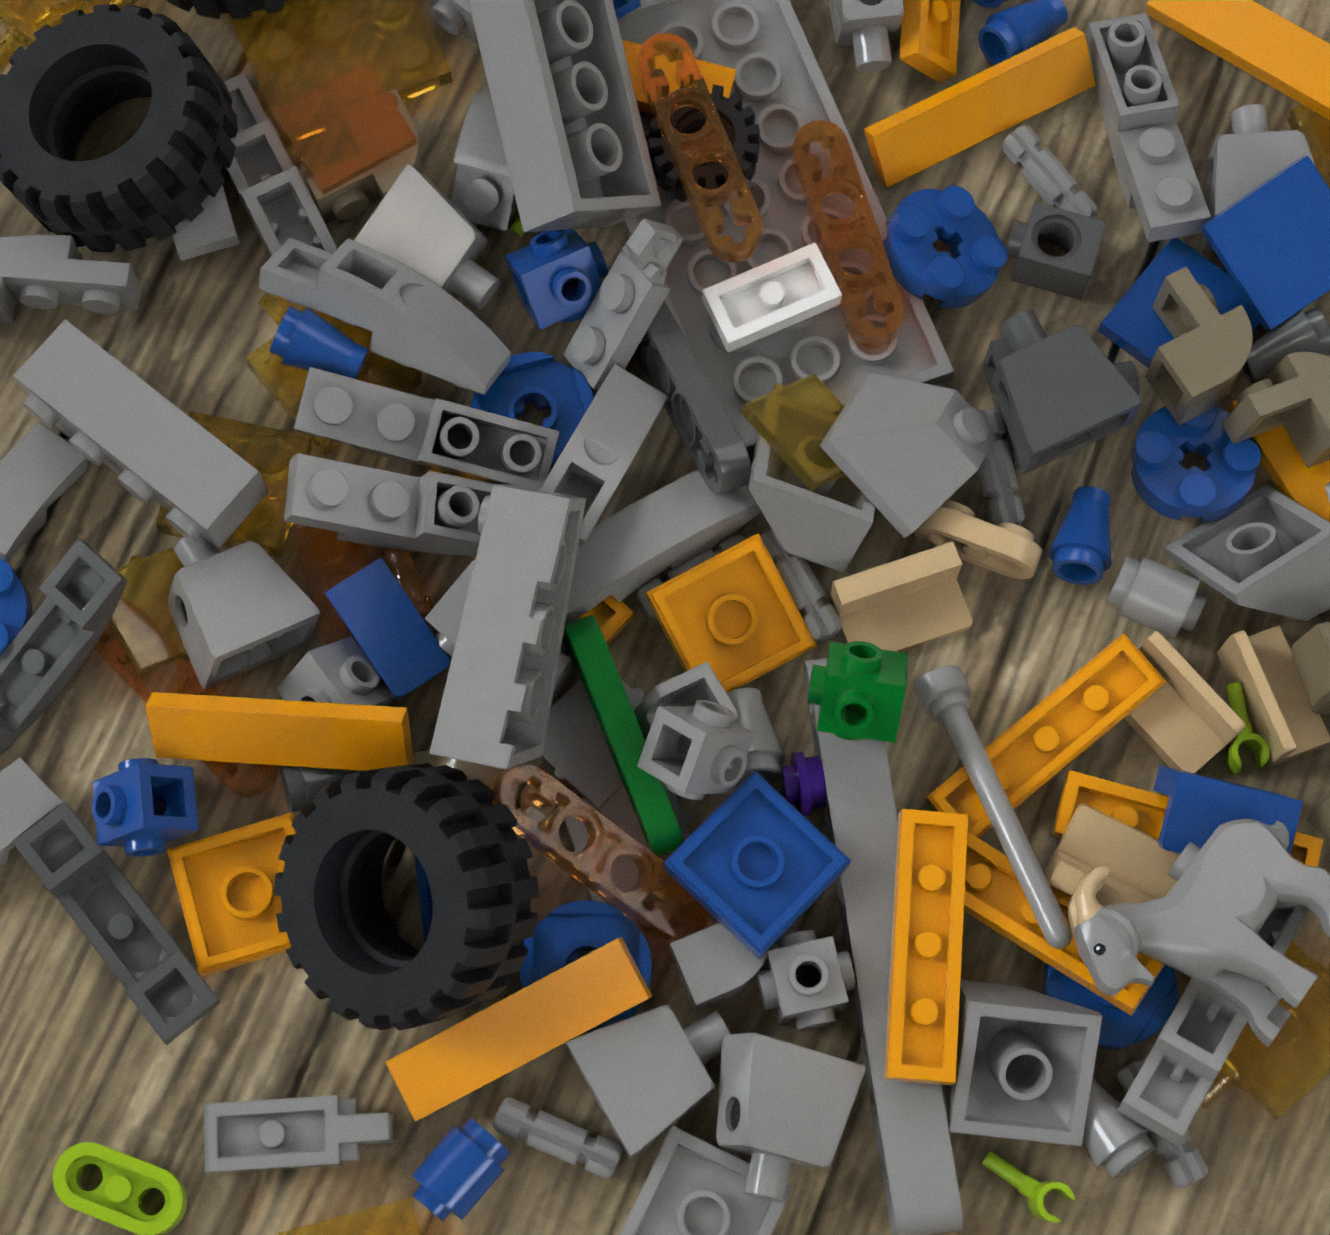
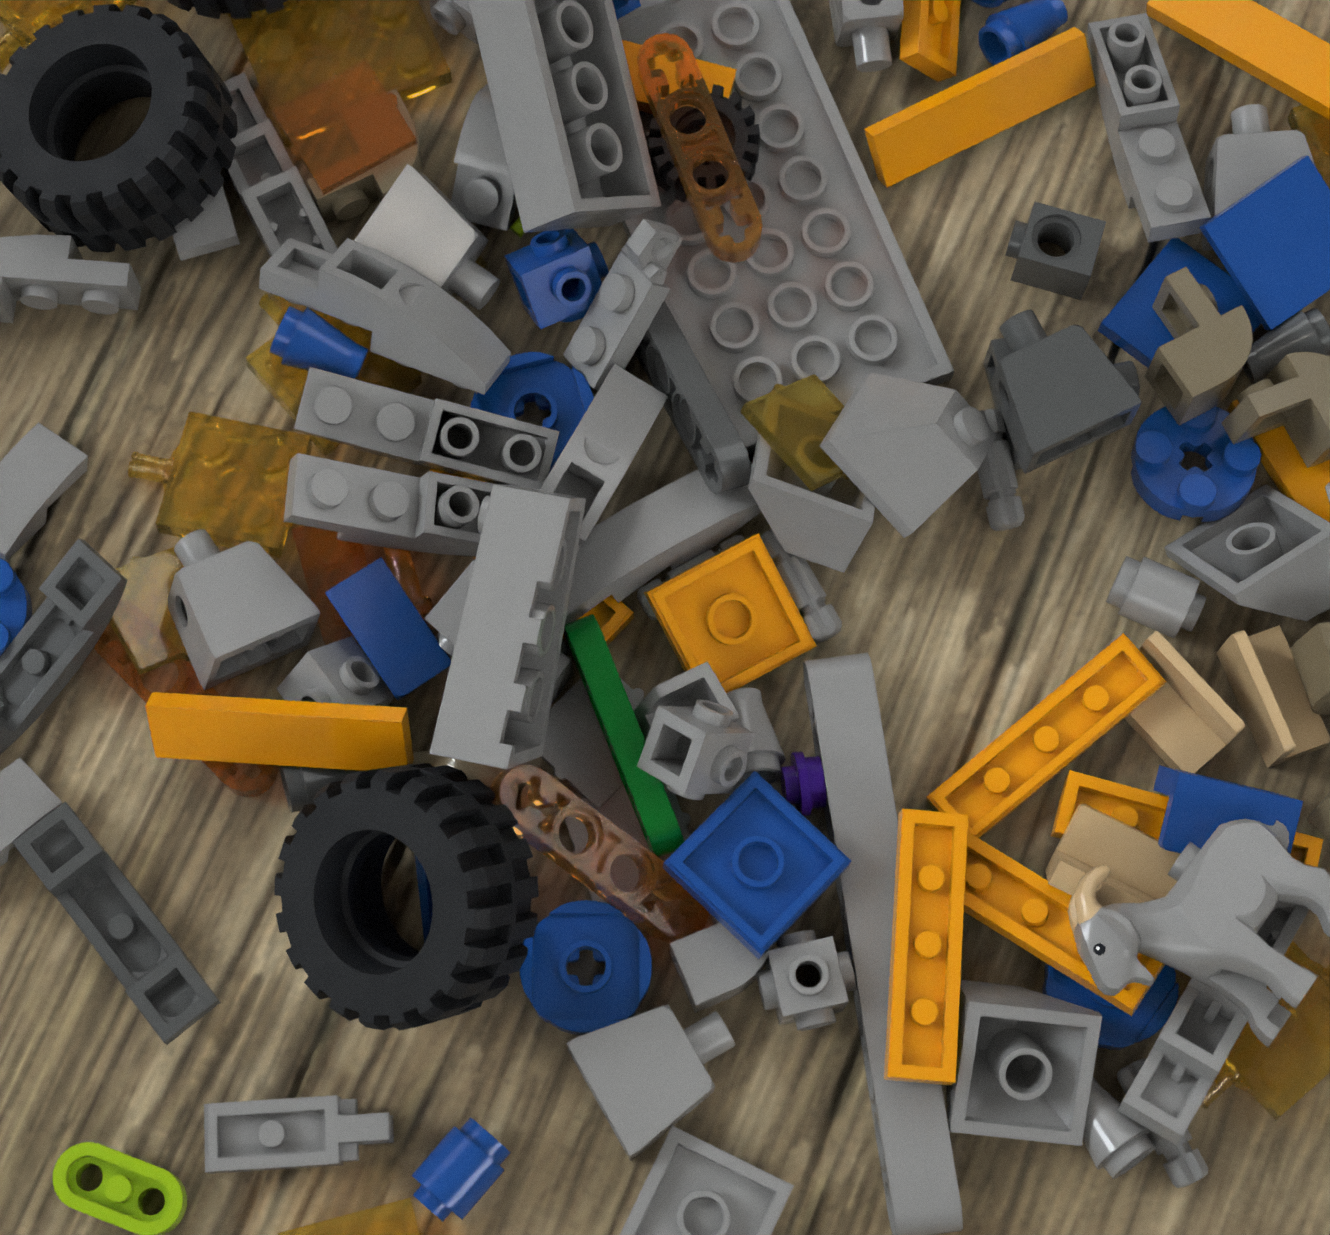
light grey wedge [13,319,269,549] -> none
blue brick [92,758,199,857] -> none
light orange tile [167,813,297,977] -> none
light orange tile [385,937,653,1122] -> none
light grey axle [493,1097,622,1178] -> none
white plate [702,242,842,352] -> none
light grey torso [716,1033,865,1202] -> none
clear orange beam [792,120,904,349] -> none
green brick [807,641,908,743] -> none
tan panel [829,541,973,652] -> none
blue plate [882,185,1008,309] -> none
tan plate [914,500,1042,579] -> none
light grey piece [914,665,1072,949] -> none
lime hand [982,1150,1075,1223] -> none
light grey axle [1002,125,1097,218] -> none
blue cone [1049,486,1112,585] -> none
lime hand [1224,682,1270,775] -> none

